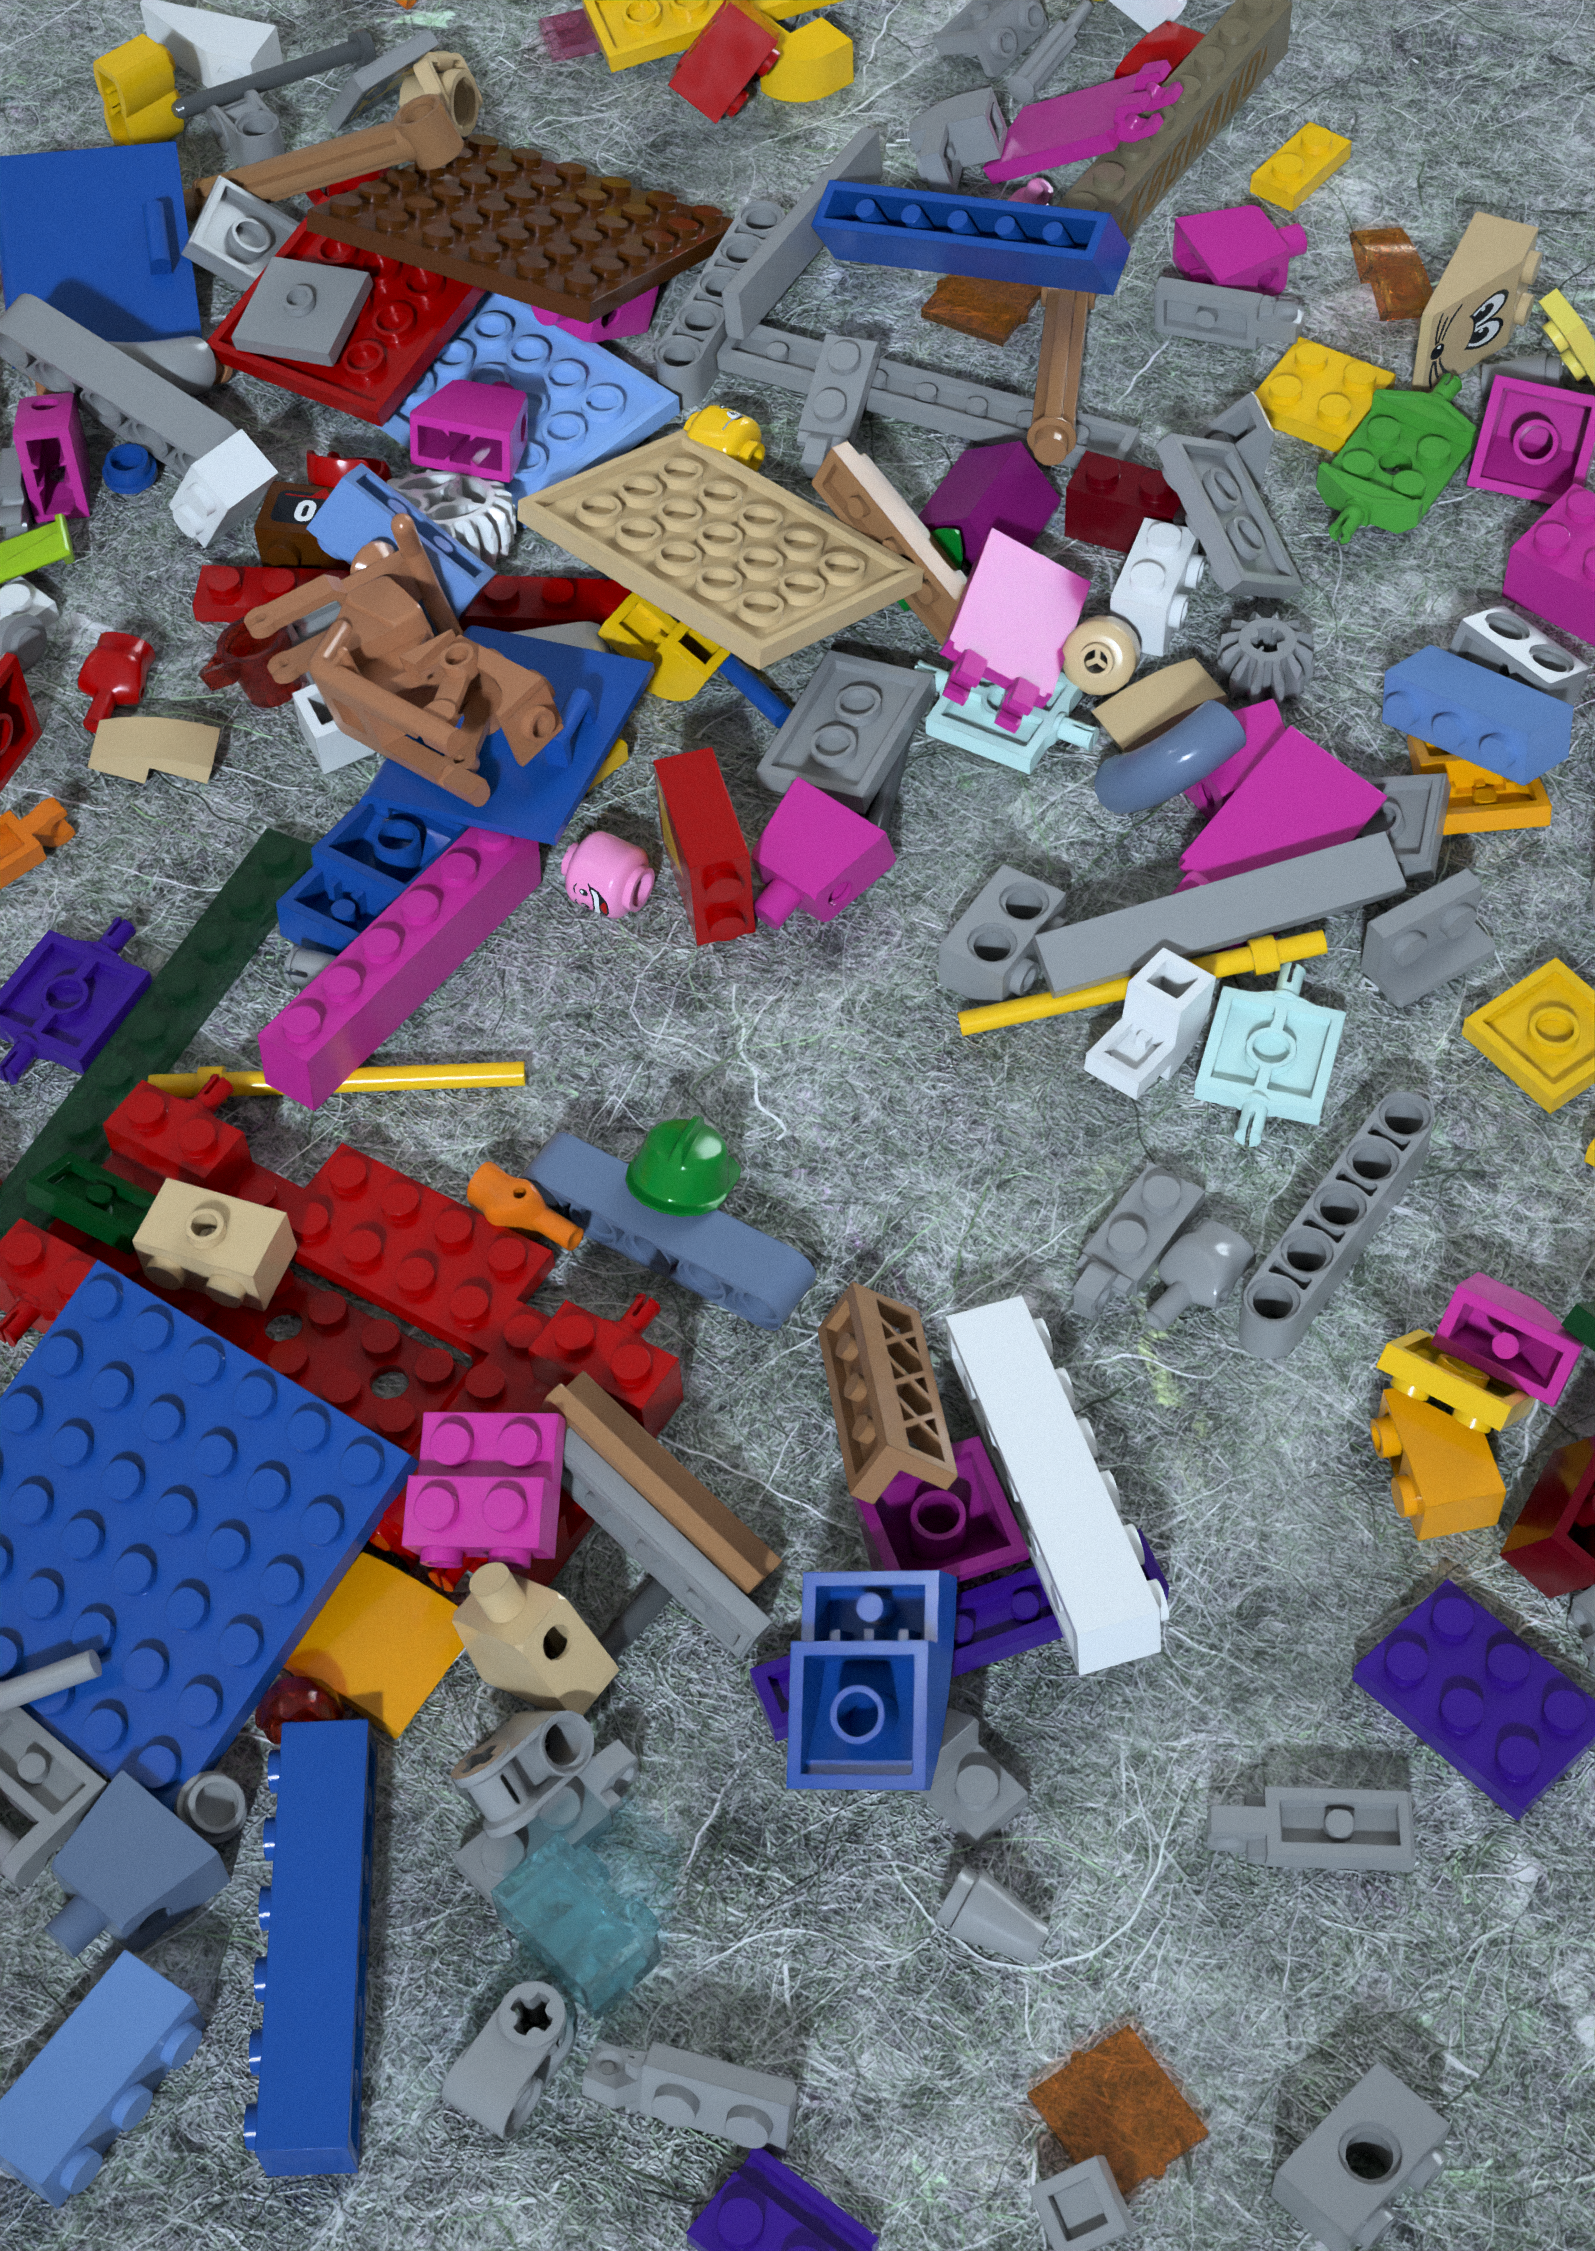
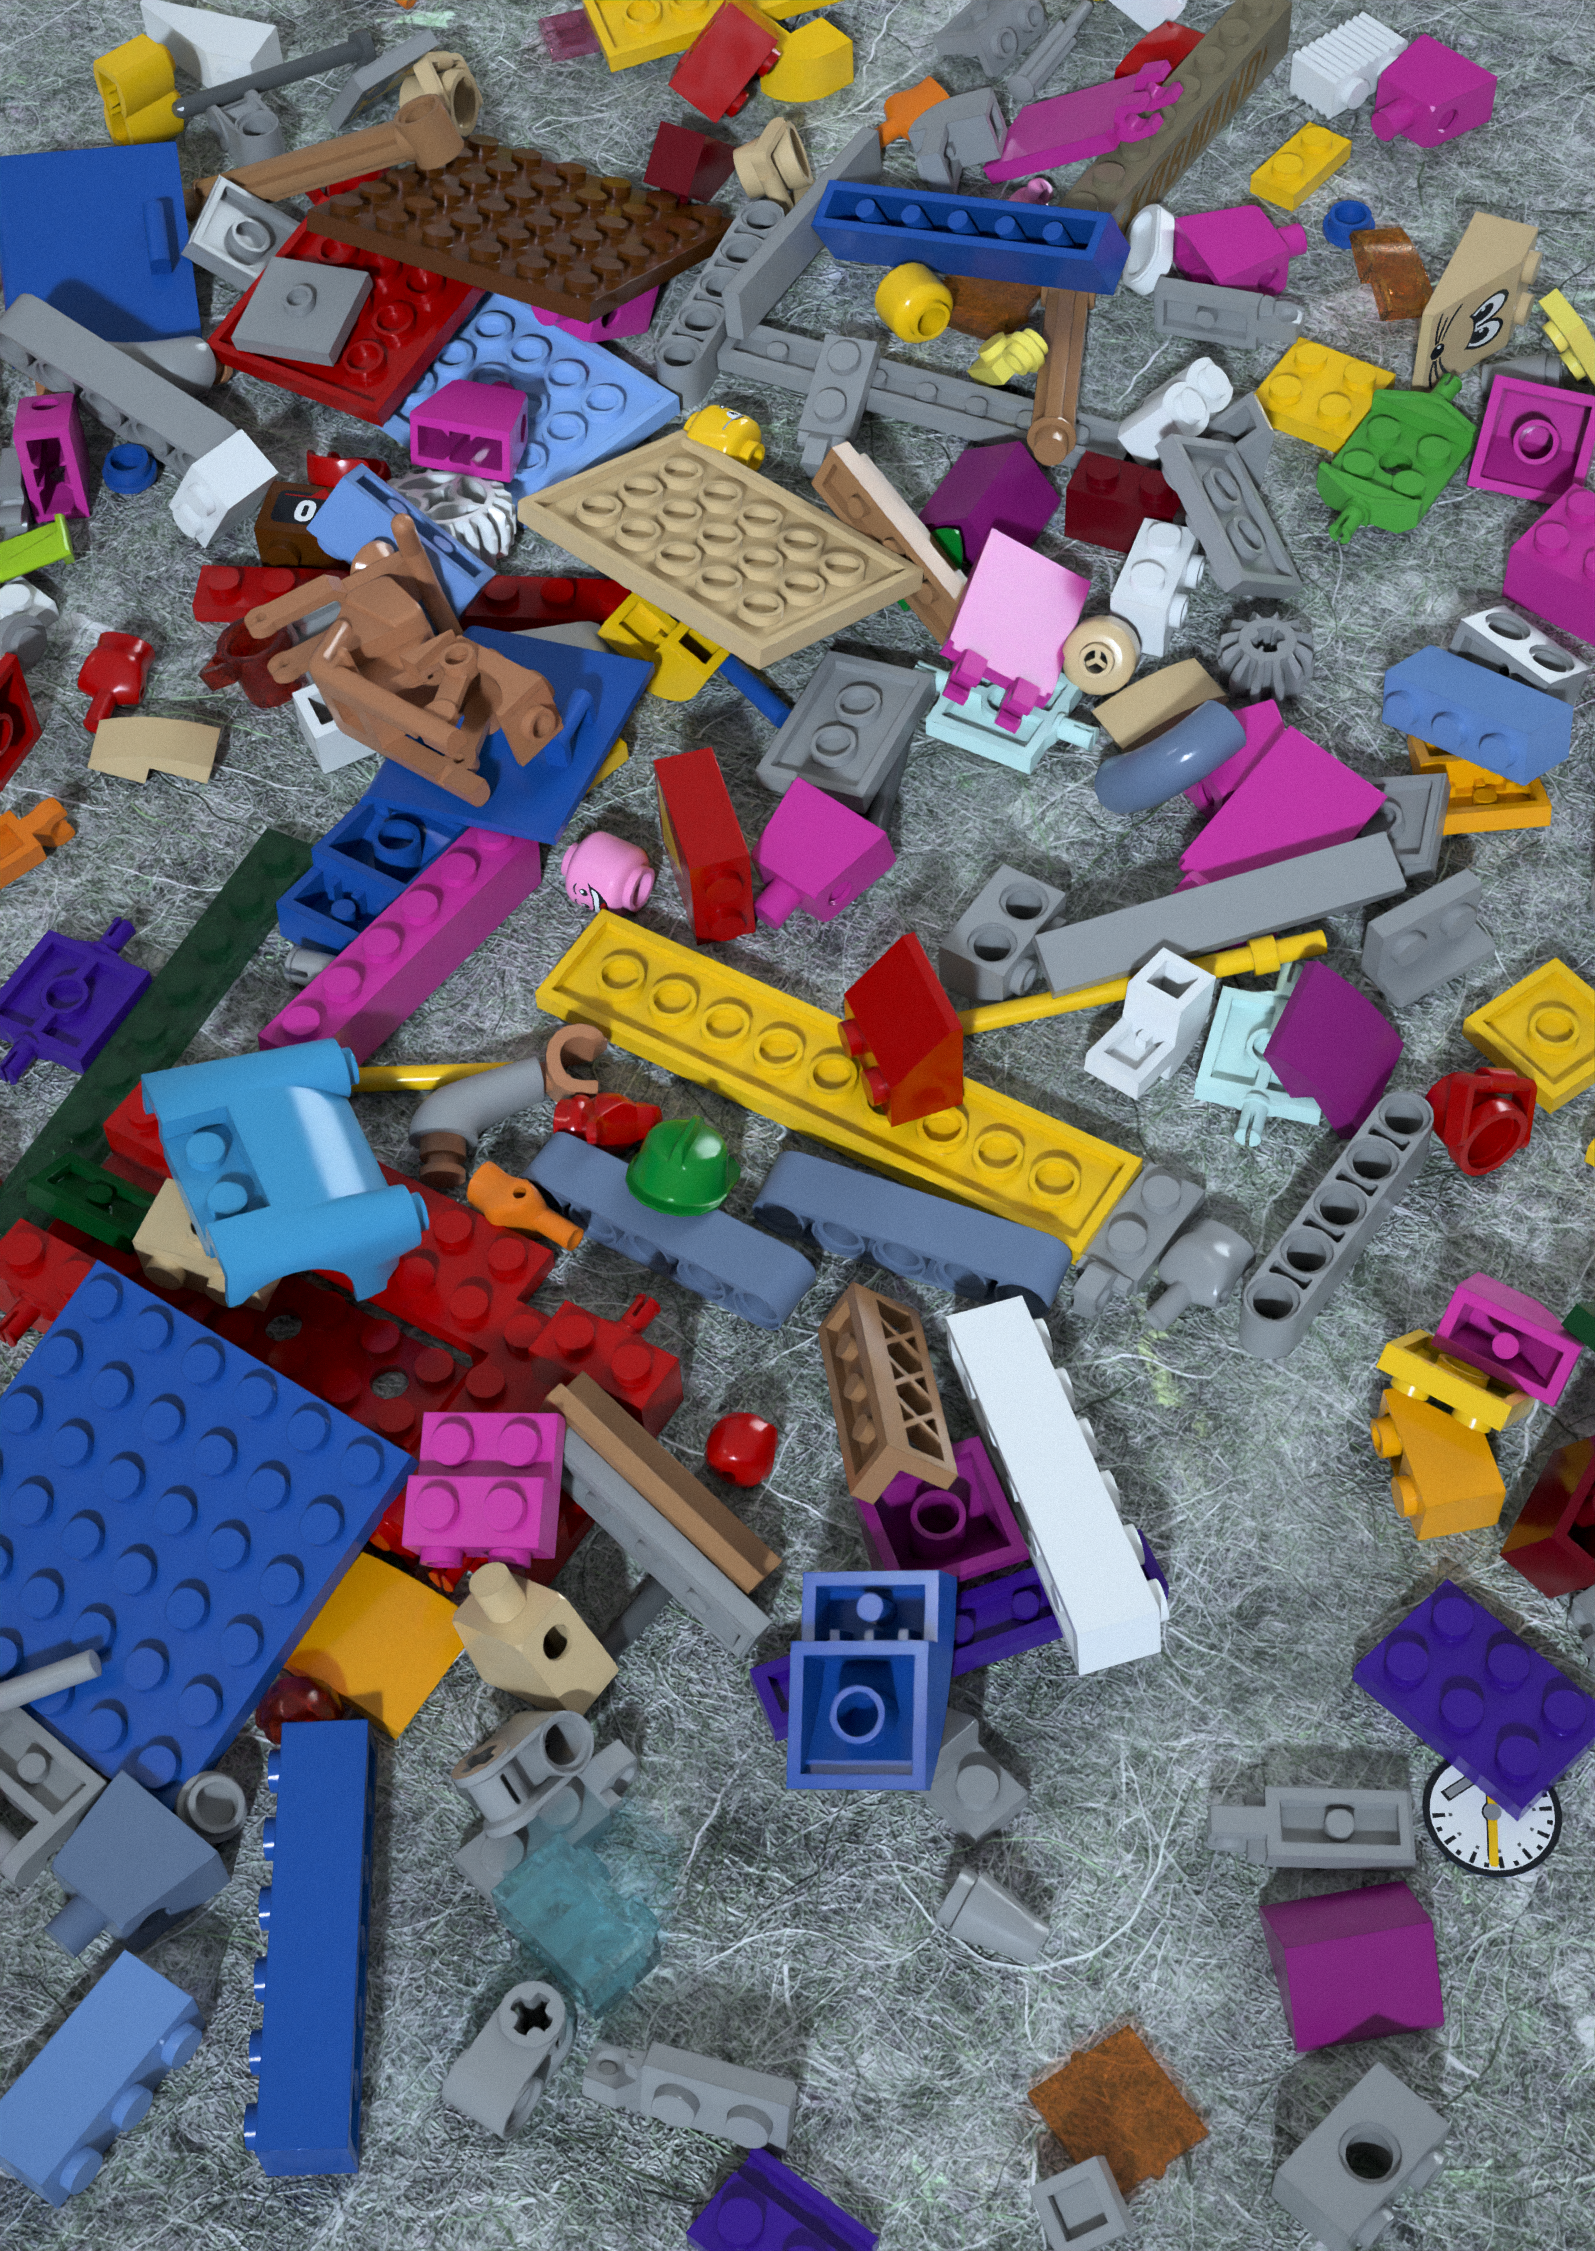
none -> dark azure piece [141,1037,429,1308]
none -> piece [408,1023,608,1188]
none -> yellow plate [535,908,1143,1265]
none -> red animal [553,1092,663,1155]
none -> dark red slope [643,121,736,205]
none -> red piece [704,1412,779,1489]
none -> tan piece [733,117,815,216]
none -> sand blue beam [752,1150,1073,1319]
none -> red slope [837,932,963,1128]
none -> orange piece [874,75,950,150]
none -> yellow head [874,262,954,344]
none -> light yellow plate [967,328,1049,387]
none -> white brick [1118,357,1233,468]
none -> white tile [1123,204,1174,296]
none -> magenta slope [1258,1880,1445,2053]
none -> magenta slope [1263,961,1404,1140]
none -> white brick [1289,11,1408,119]
none -> blue plate [1322,200,1375,249]
none -> dark pink torso [1371,33,1498,148]
none -> white sticker [1422,1761,1562,1877]
none -> red piece [1424,1067,1537,1176]

